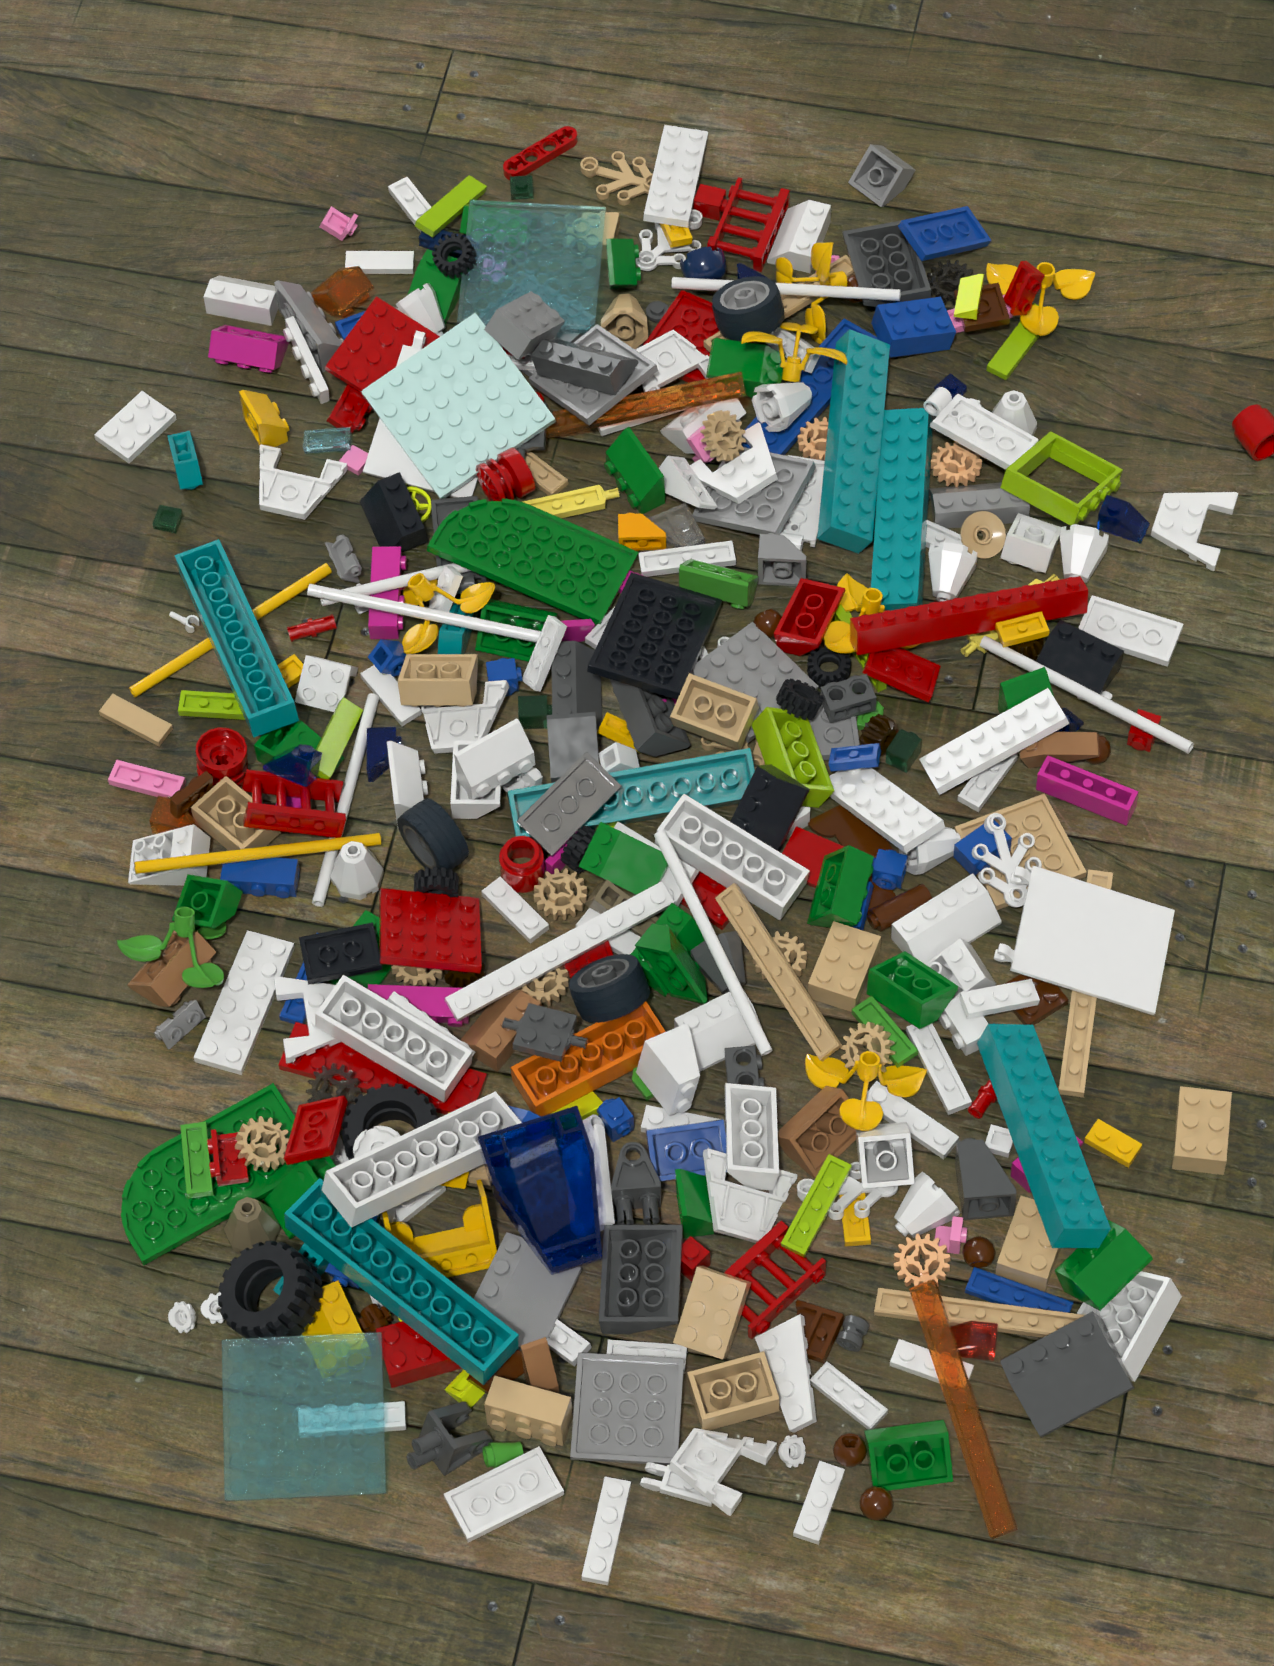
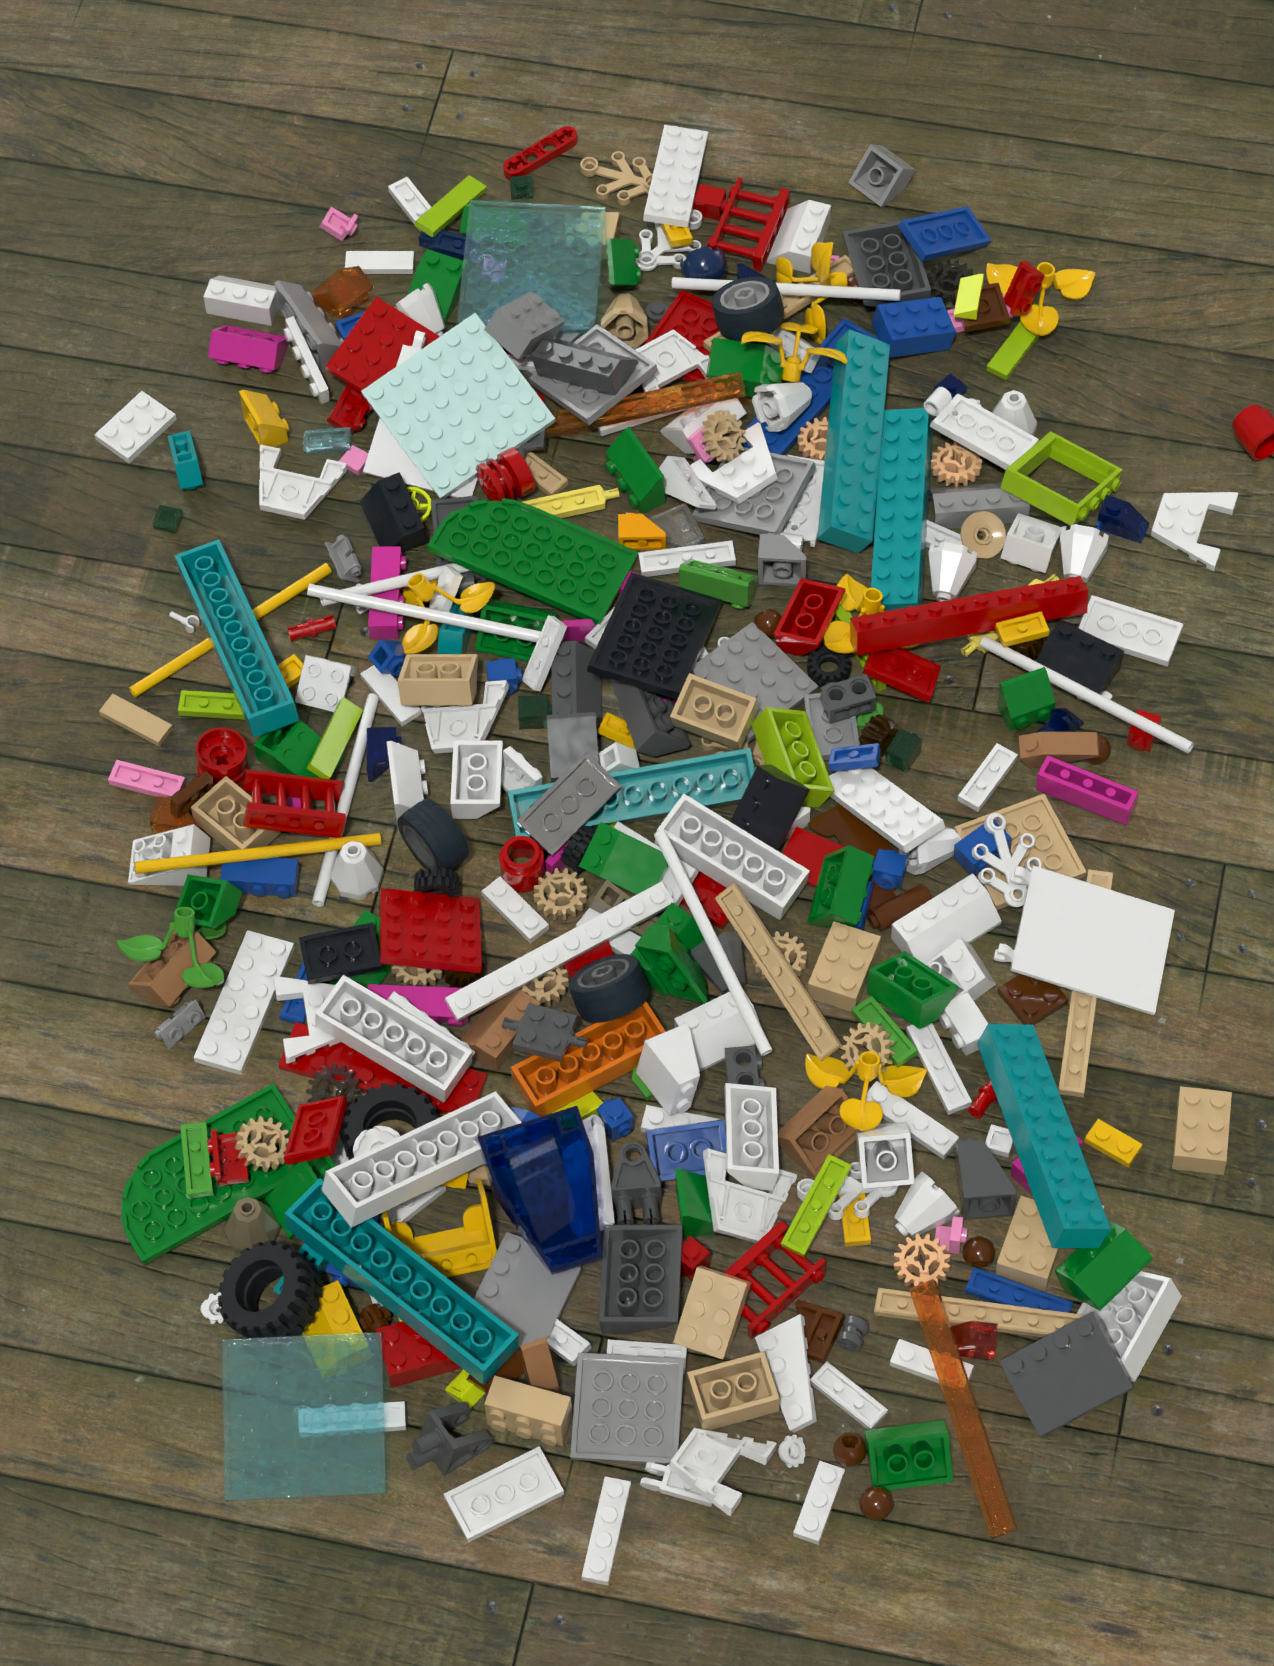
white animal [168,1301,196,1333] -> none
clear blue slope [263,744,322,787] -> none
black tyre [432,233,477,279] -> none
white slope [454,719,535,800] -> none
bright green cone [482,1441,524,1469] -> none
black tyre [776,678,823,720] -> none
white plate [919,688,1069,795] -> none
white plate [959,979,1040,1019] -> none

